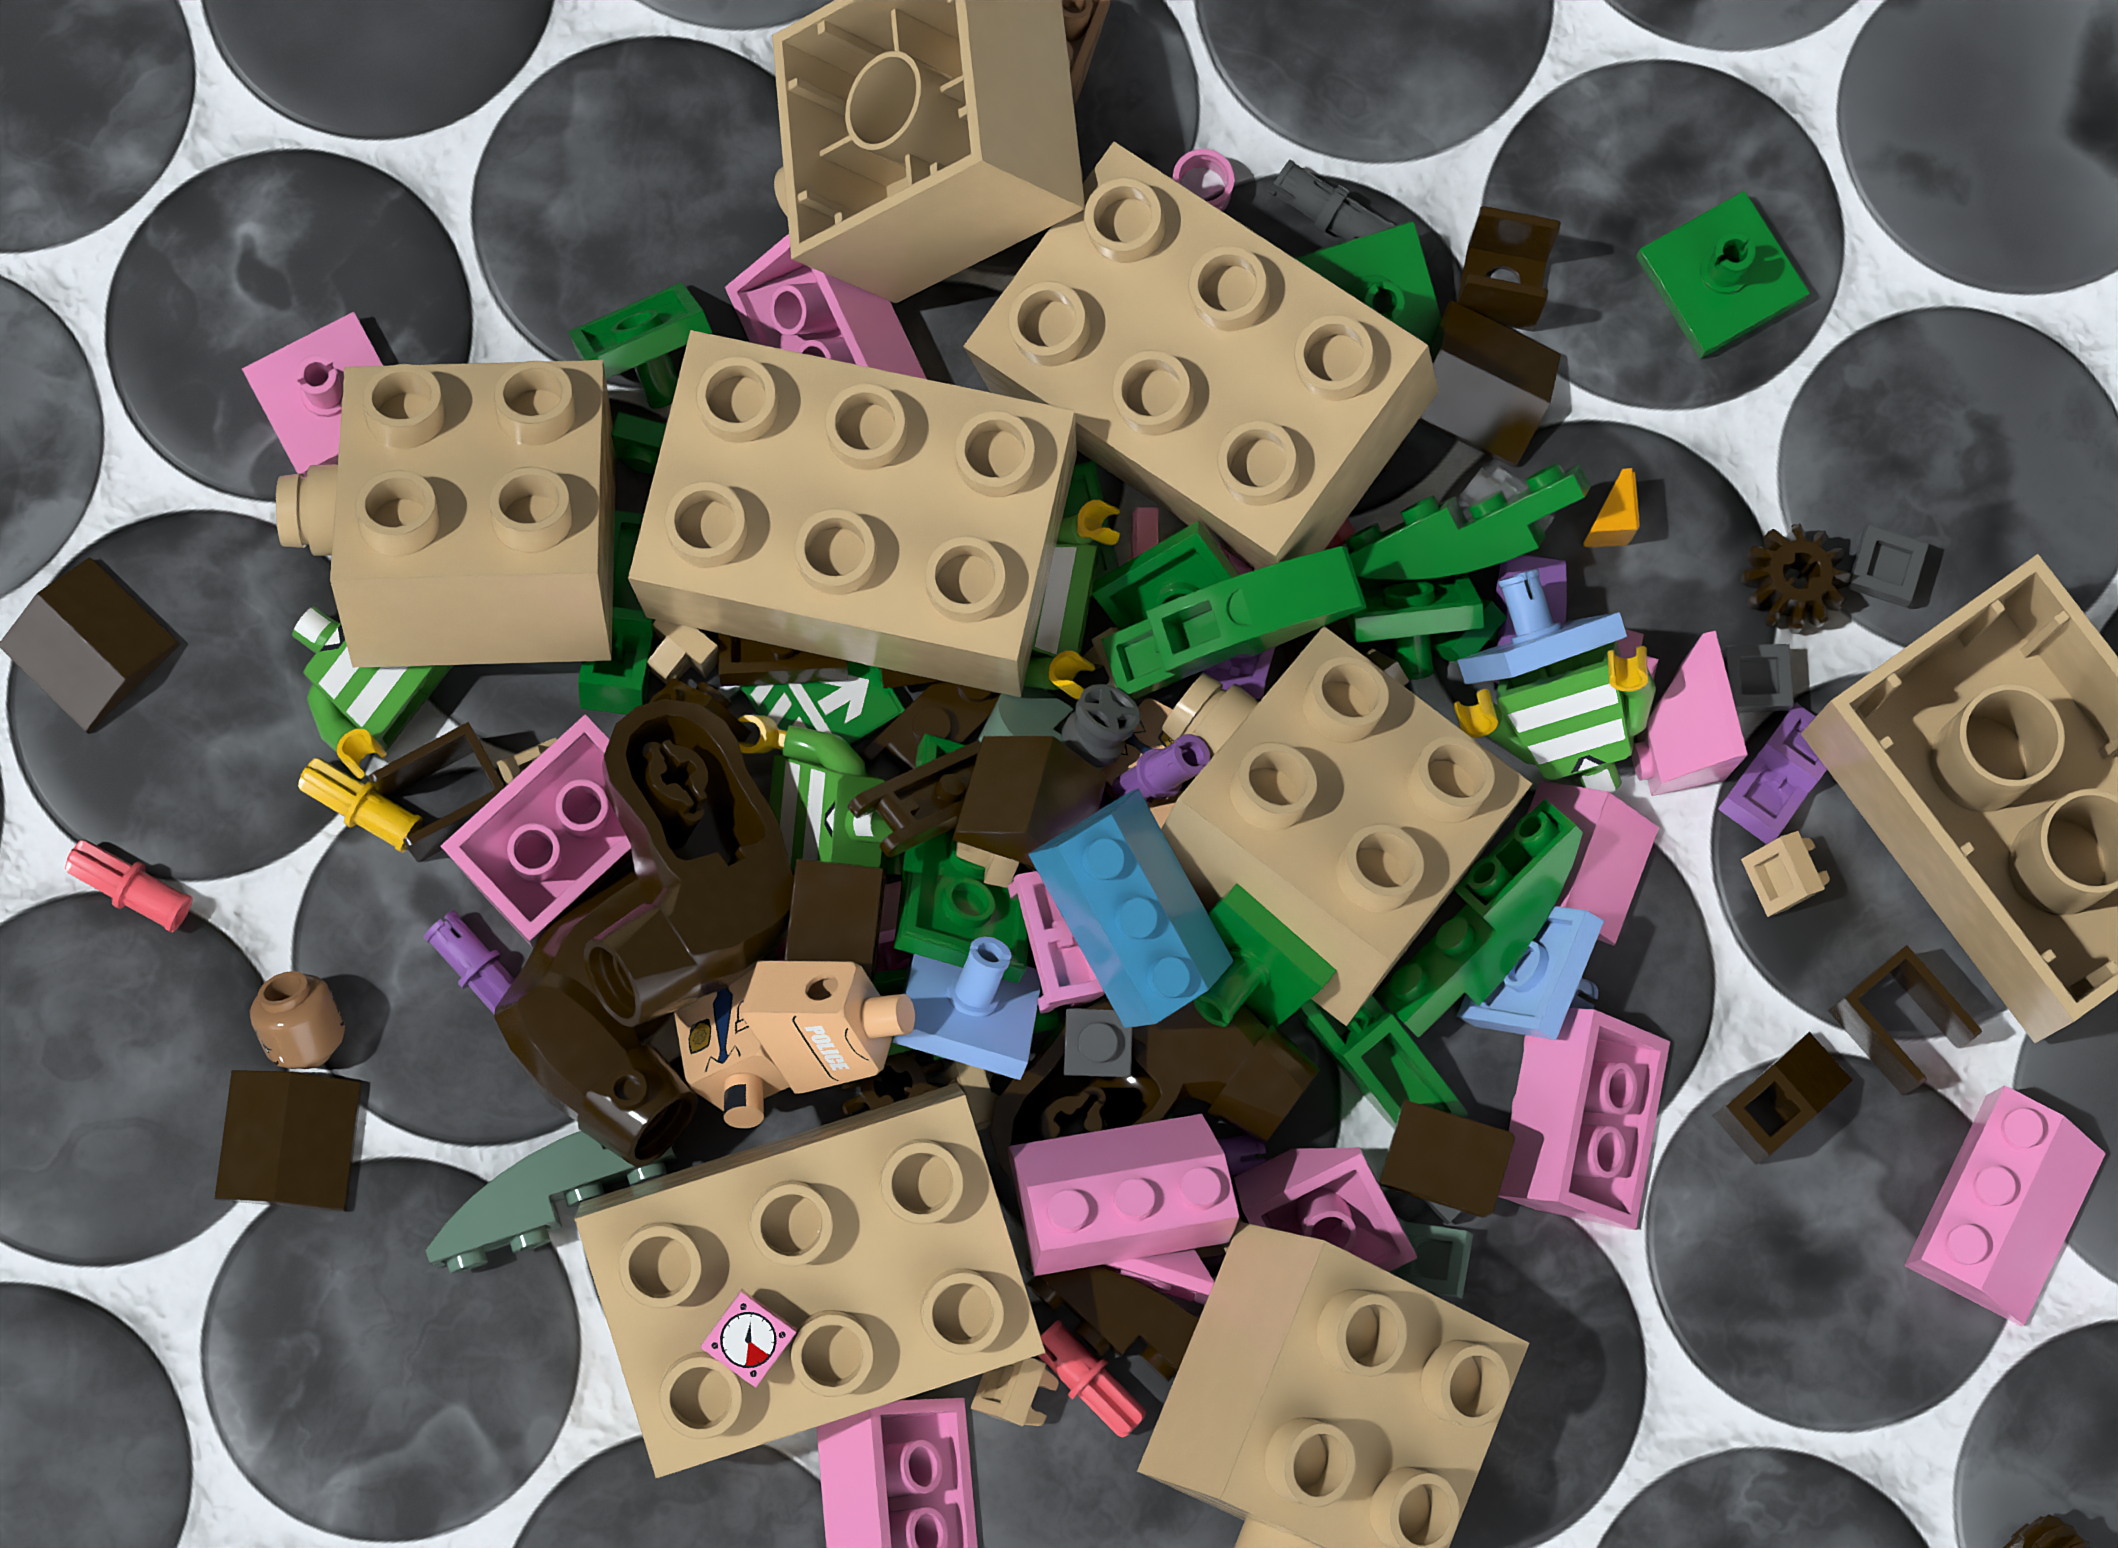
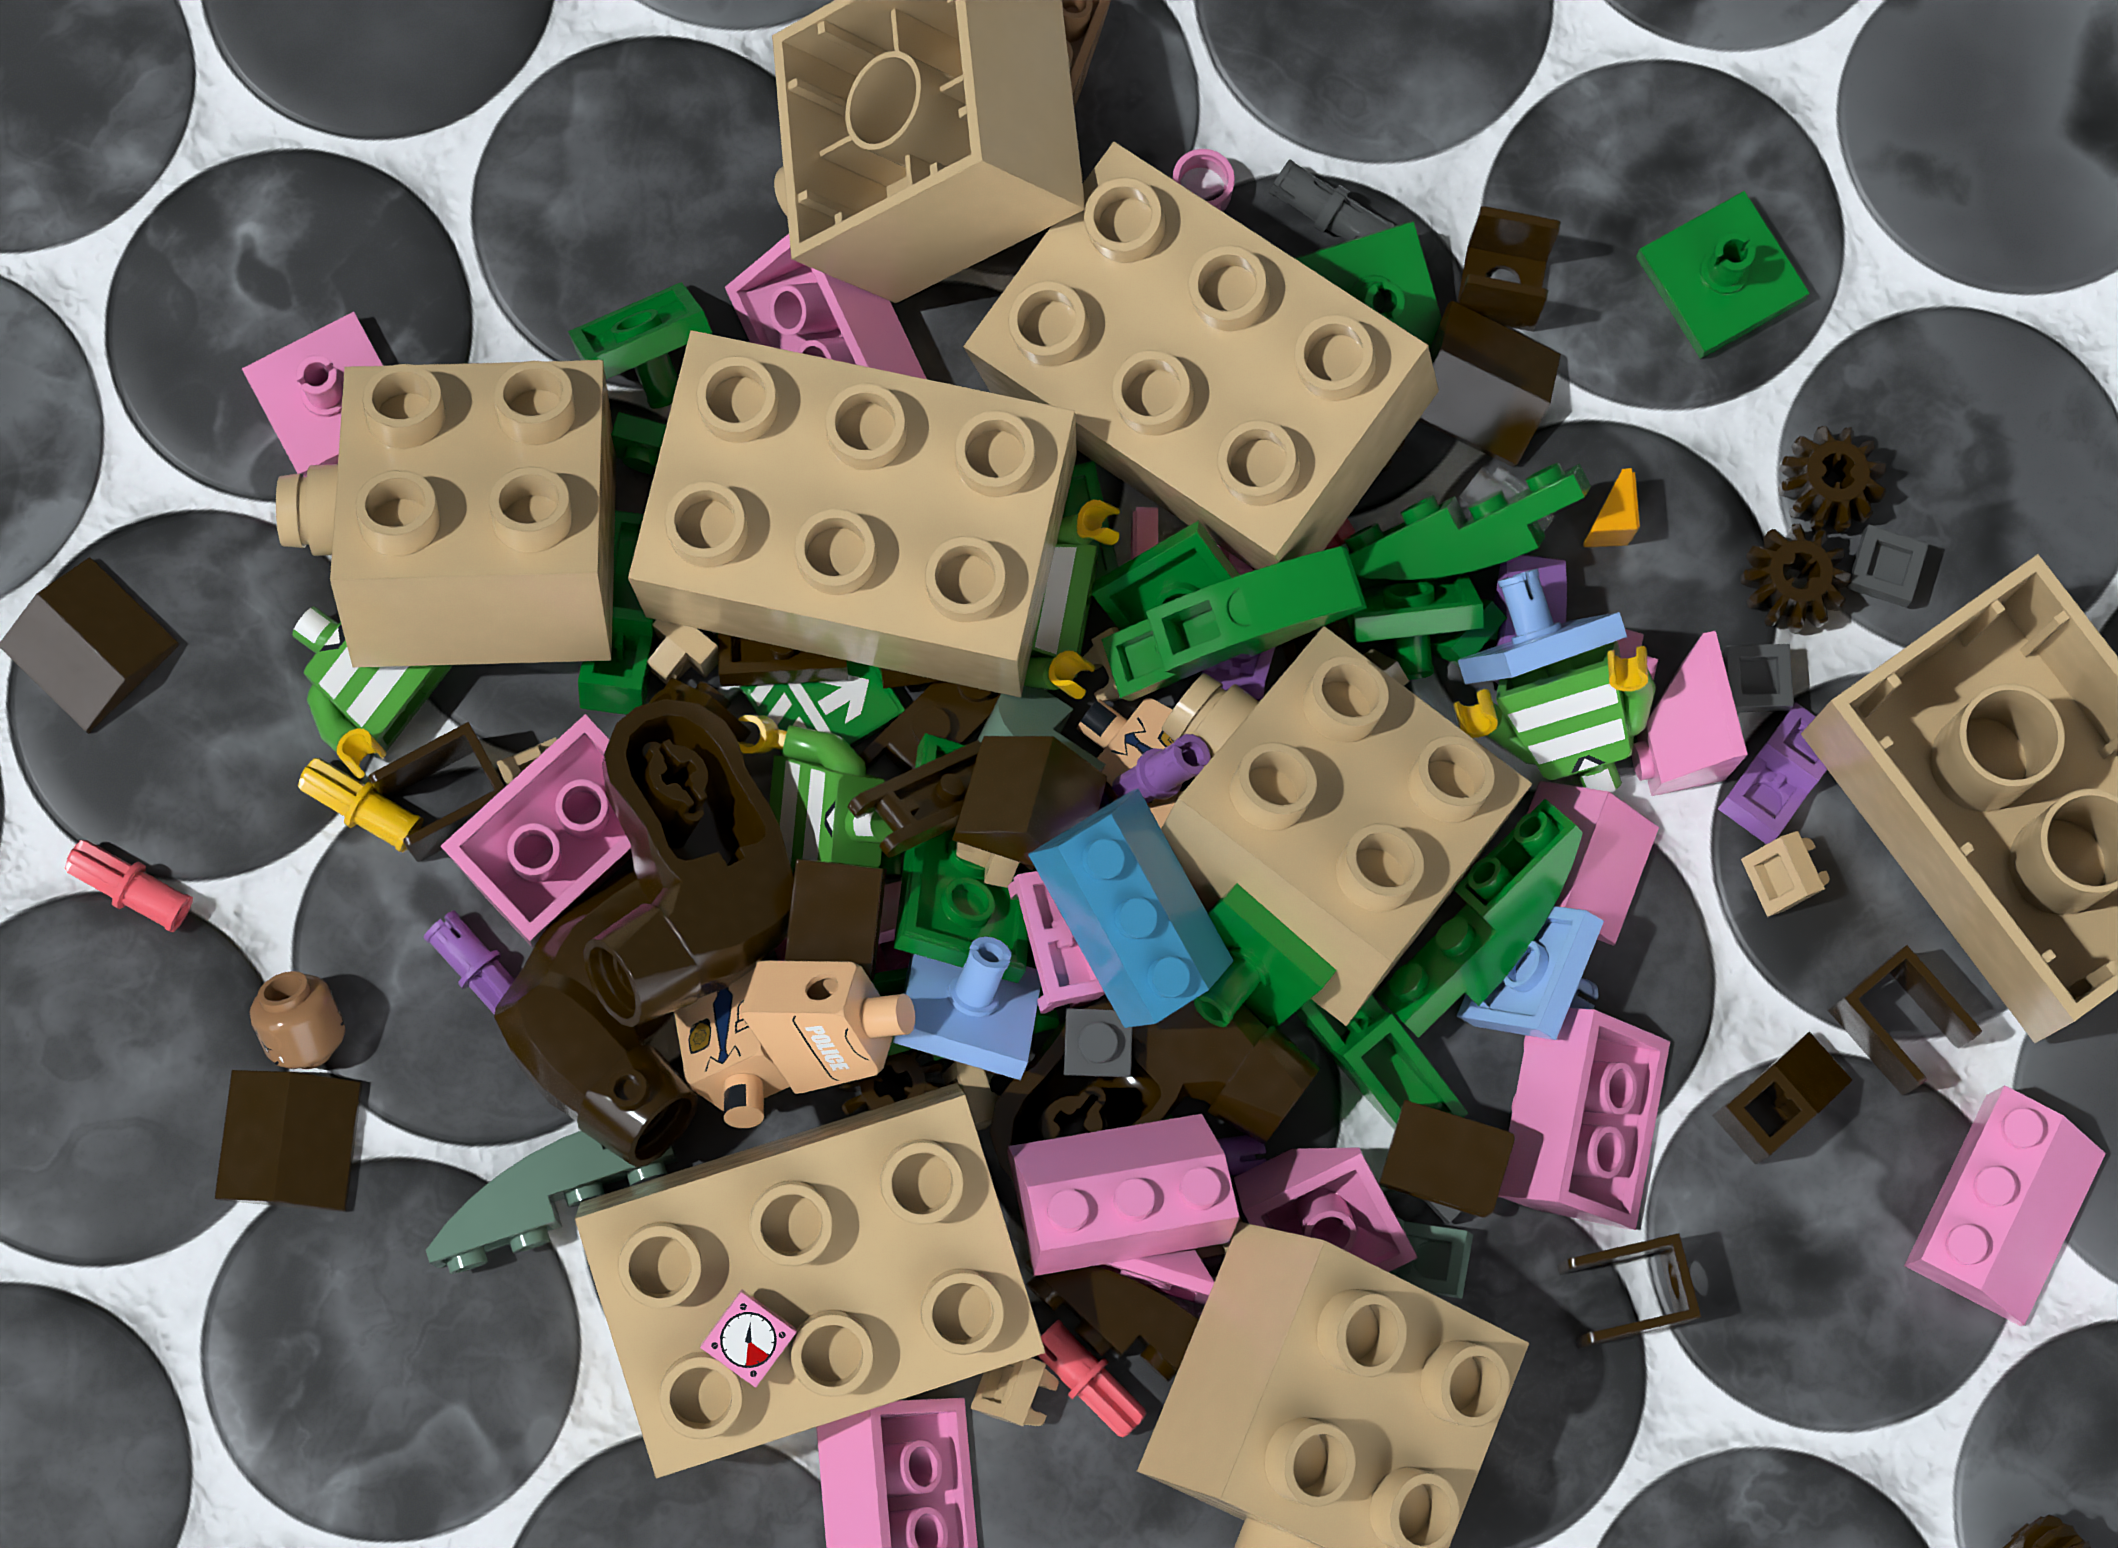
dark grey wheel [1062,684,1140,767] -> none
none -> dark brown piece [1557,1233,1701,1348]
none -> dark brown gear [1778,425,1886,534]

